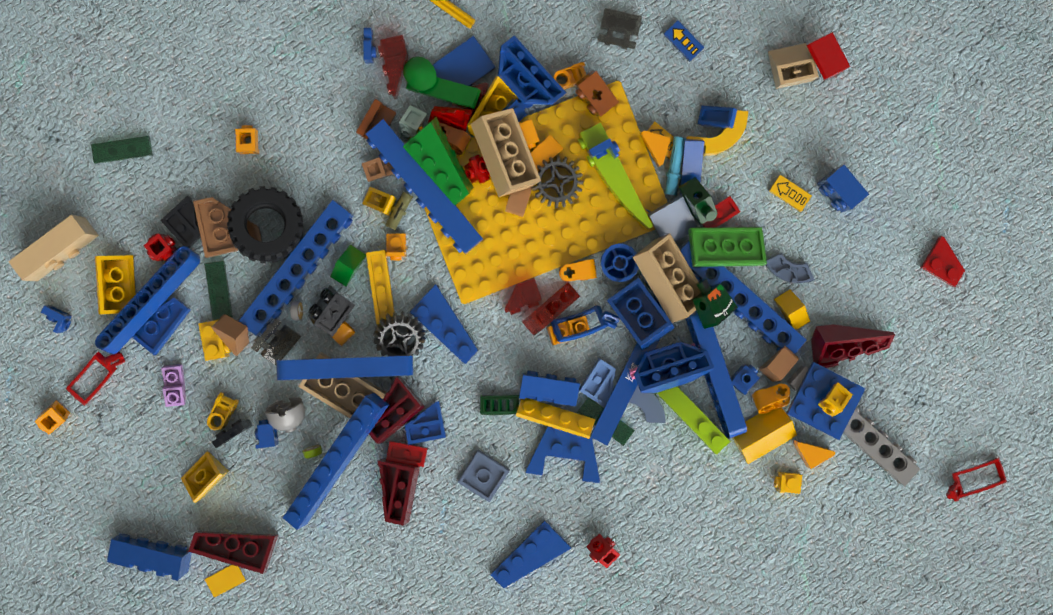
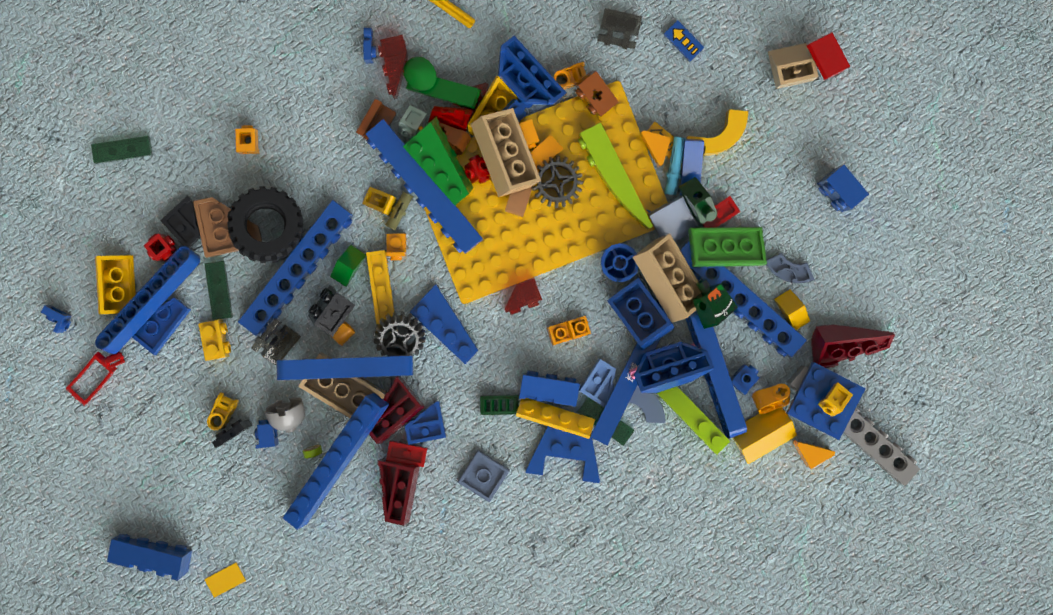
tan brick [8,215,99,281] -> none
light orange brick [35,400,70,435] -> none
lavender slope [161,364,186,407] -> none
yellow slope [181,451,229,503] -> none
dark red wedge [188,531,278,574] -> none
medium nougat slope [211,314,249,356] -> none
light grey tile [290,301,303,320] -> none
medium nougat slope [362,157,394,182] -> none
blue tile [433,36,496,86] -> none
blue wing [490,520,571,588] -> none
clear red slope [522,282,580,336] -> none
blue sword [551,305,619,342] -> none
light orange piece [559,259,597,282] -> none
red brick [586,533,620,568] -> none
blue bracket [588,138,620,159] -> none
blue tile [697,105,737,128] -> none
medium nougat slope [759,346,799,382] -> none
yellow tile [769,175,812,212] -> none
yellow bracket [774,472,802,494] -> none
red wing [920,236,965,287] -> none
red sword [946,458,1007,501] -> none

